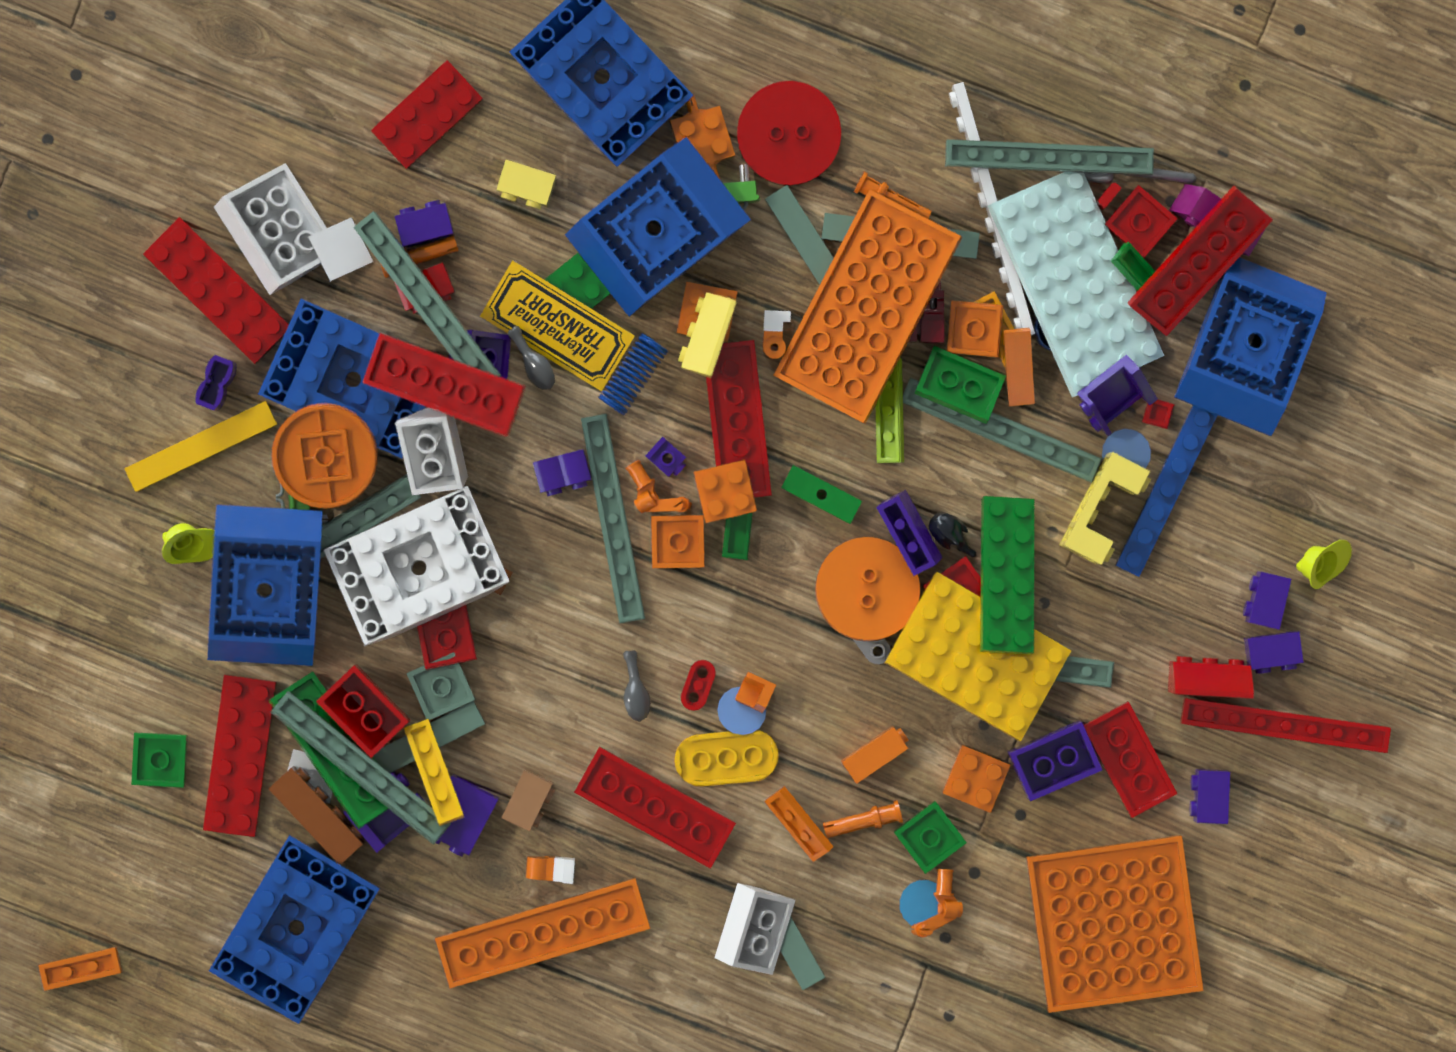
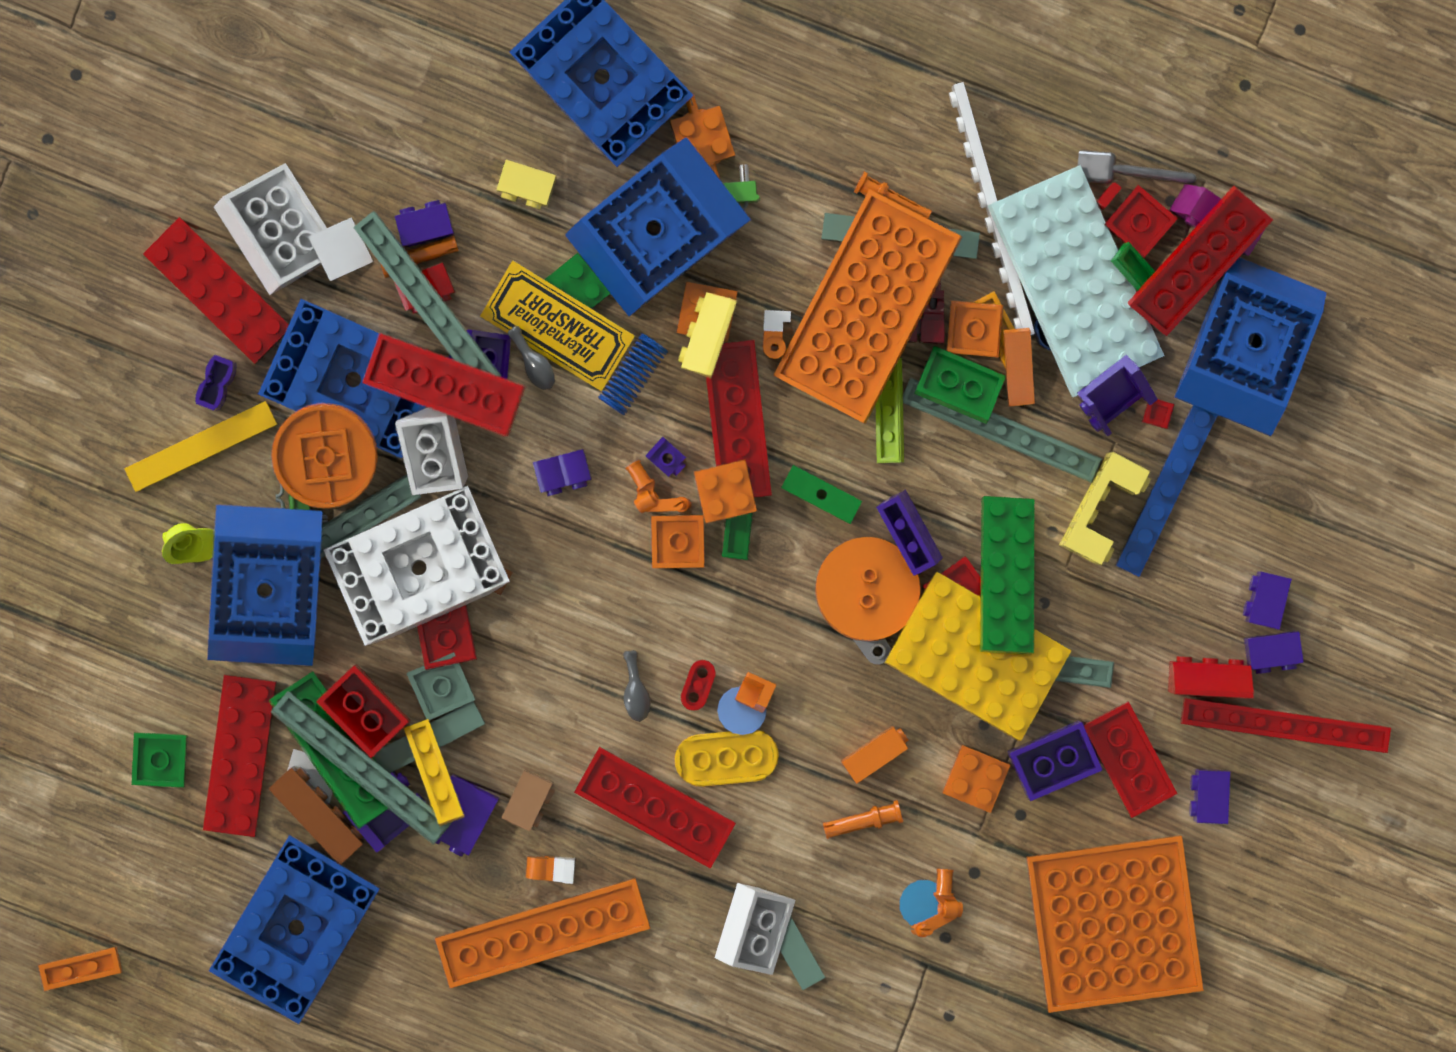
red plate [371,60,483,170] -> none
sand green tile [581,414,645,624] -> none
red plate [737,81,841,186] -> none
orange plate [764,786,834,862] -> none
sand green tile [765,185,834,285] -> none
green plate [894,801,967,874] -> none
black piece [928,512,977,558] -> none
sand green tile [945,139,1154,175] -> none
medium blue sticker [1102,429,1151,469] -> none
neon yellow piece [1296,540,1352,589] -> none

